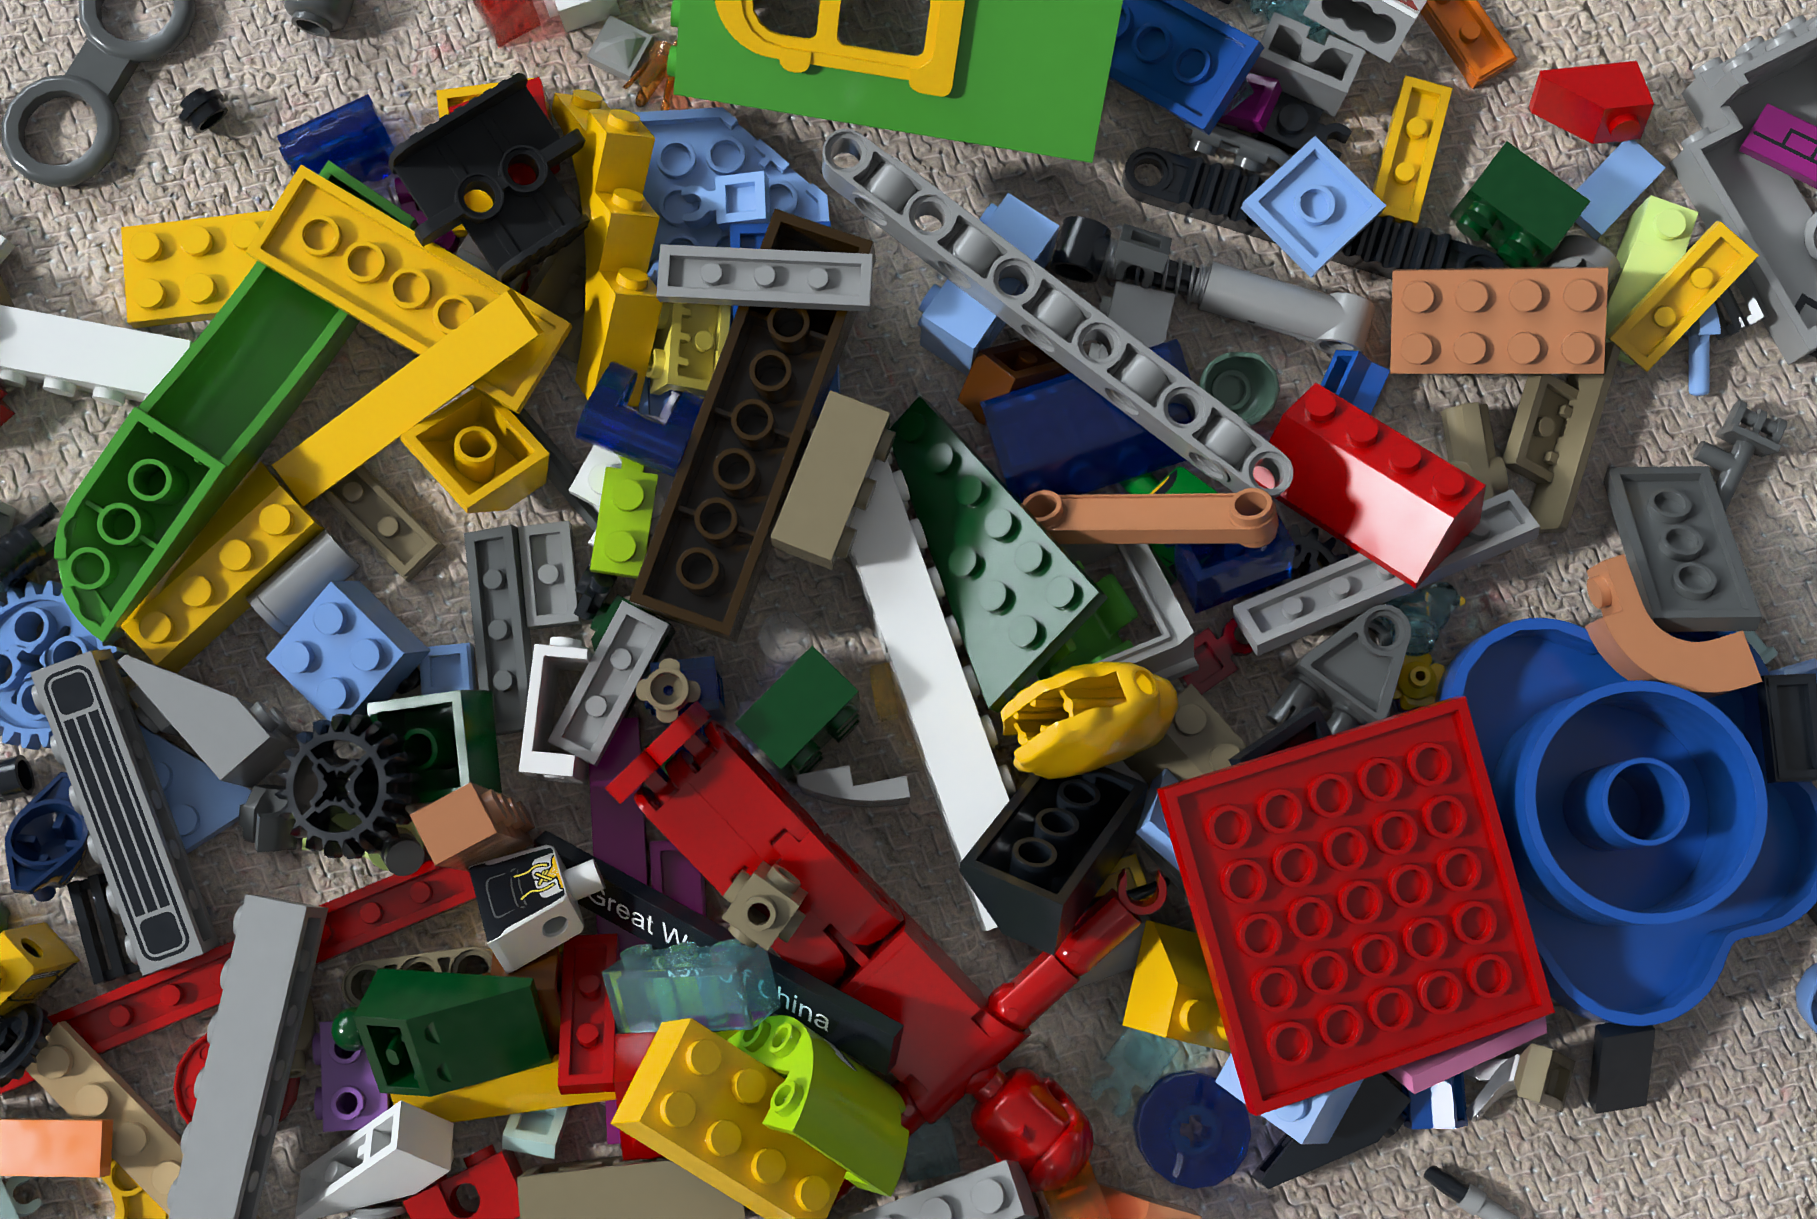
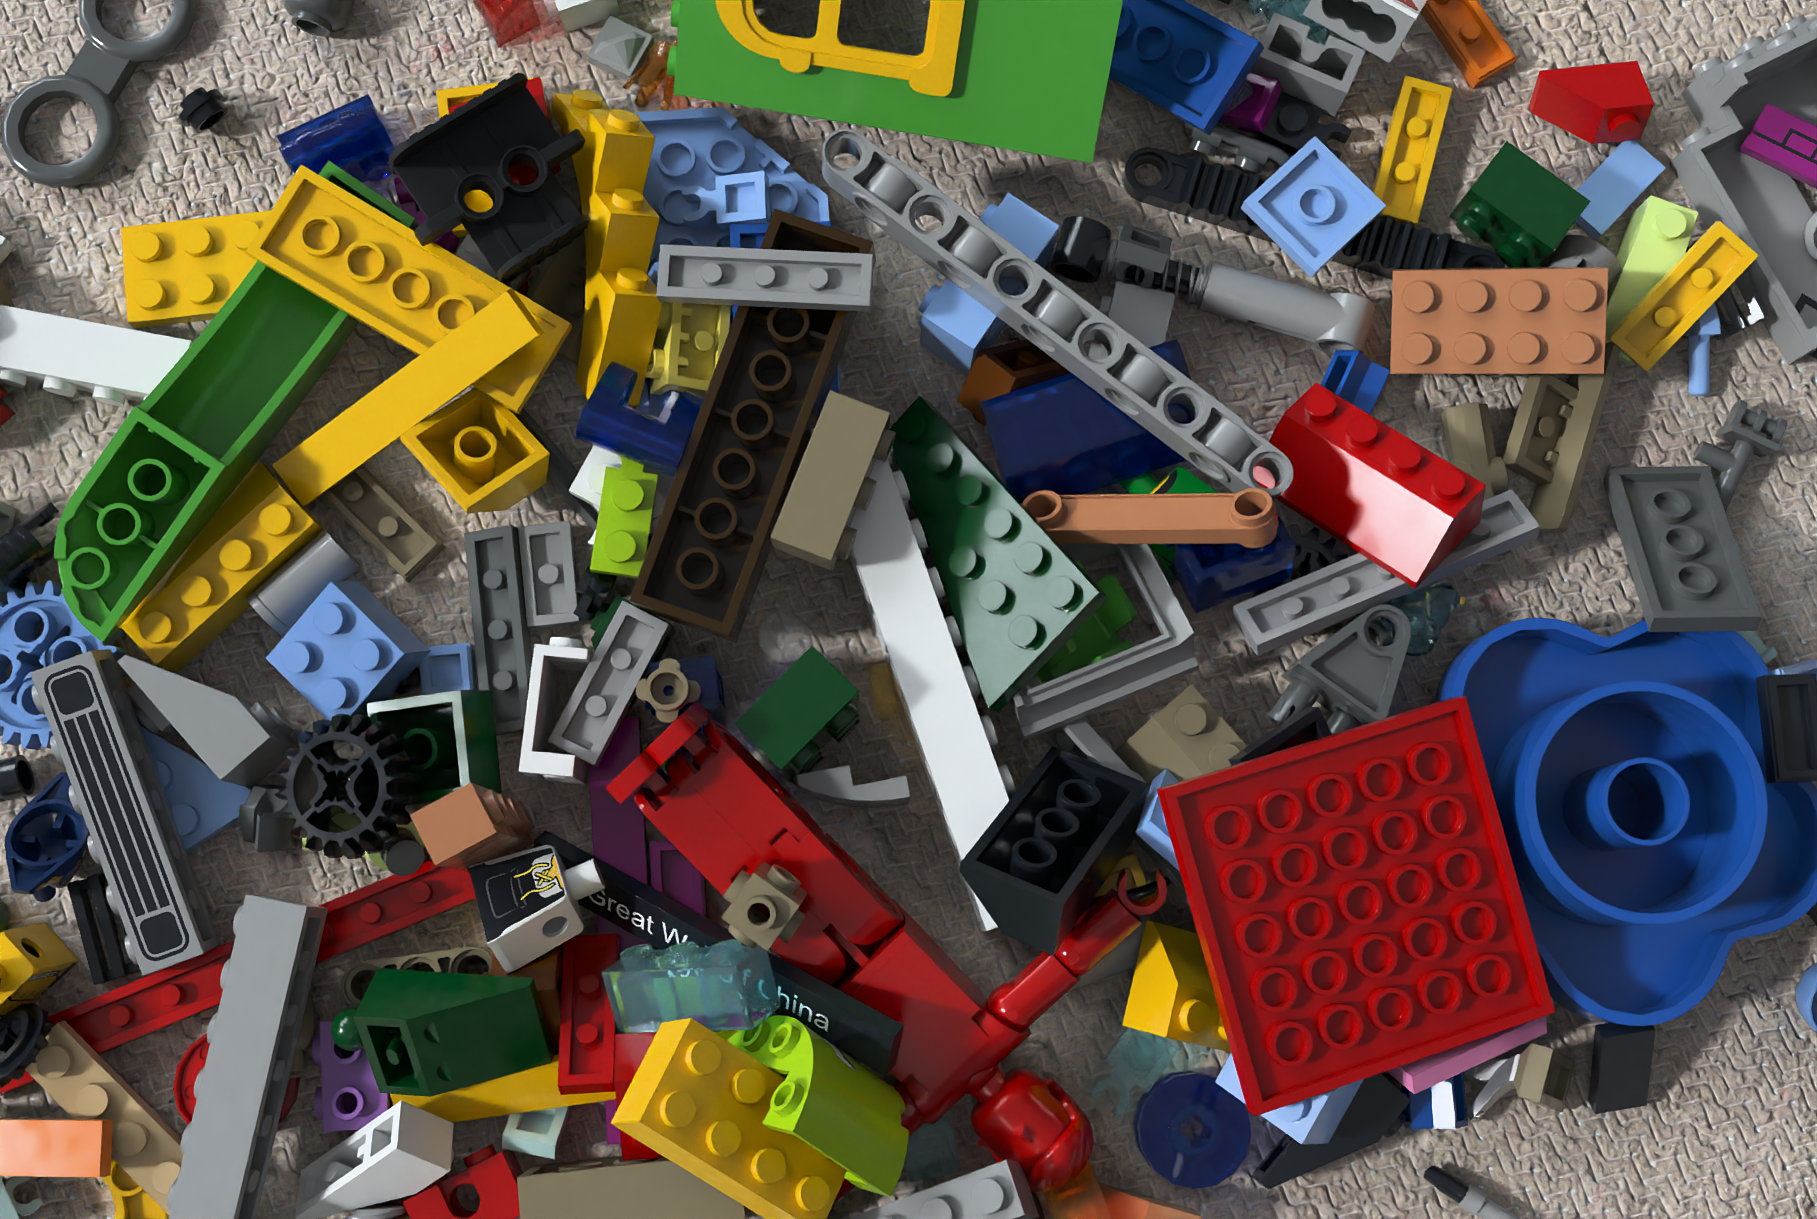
yellow piece [1000,662,1179,779] -> none
dark red plate [1178,618,1254,695] -> none
sand green hair [1198,352,1280,426] -> none
yellow plant [1393,652,1445,711] -> none
nougat arch [1585,554,1763,699] -> none

